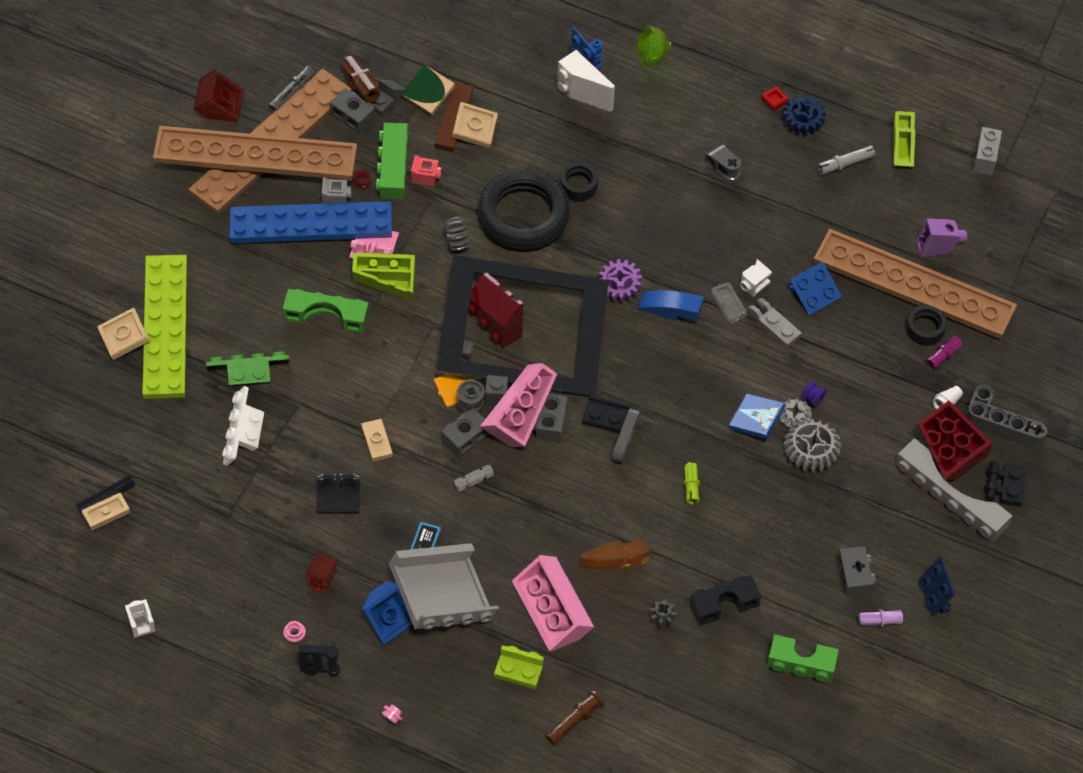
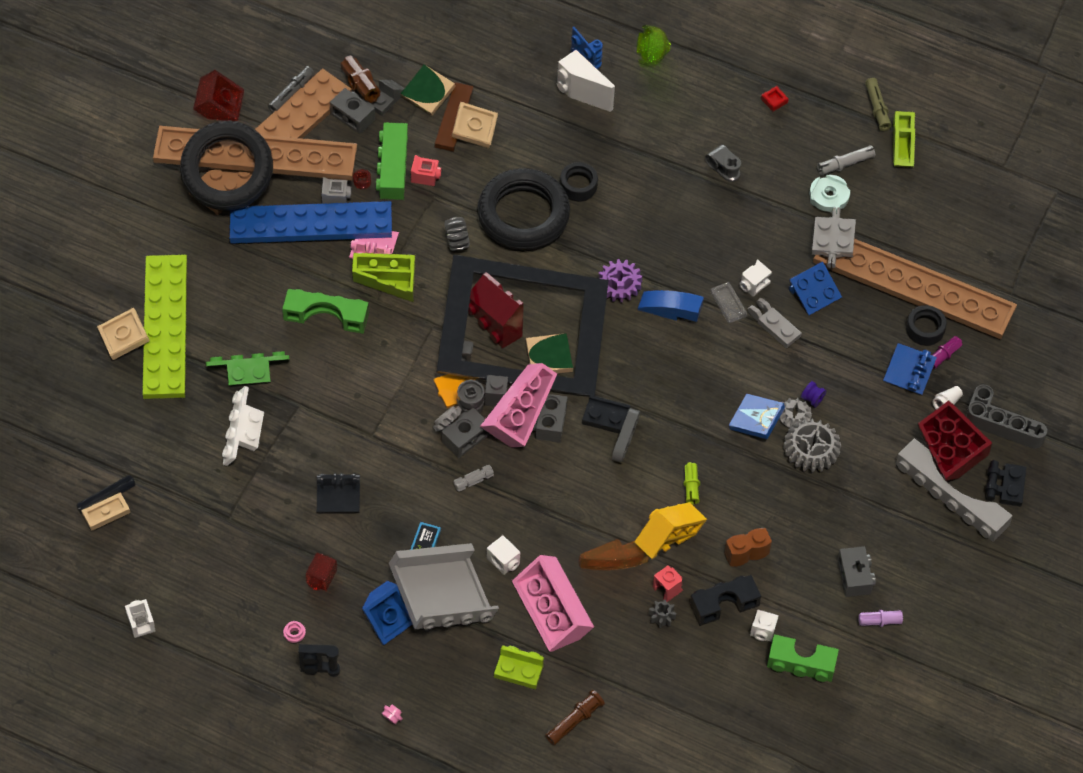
tan plate [361,419,393,462] -> none
dark blue gear [783,95,826,135] -> none
medium lavender torso [916,218,967,257] -> none
dark blue hinge [919,557,955,616] -> none
light grey brick [973,127,1002,176] -> none
none -> black tyre [180,121,273,211]
none -> light grey gear [433,406,462,431]
none -> white brick [487,535,520,575]
none -> dark green tile [526,333,573,374]
none -> yellow wedge [634,502,707,559]
none -> coral window [653,565,683,602]
none -> dark orange brick [724,528,772,567]
none -> white bracket [750,610,779,642]
none -> light aqua plate [810,175,850,213]
none -> light grey plate [812,207,856,268]
none -> olive pin [865,78,892,131]
none -> blue hinge [883,343,937,395]

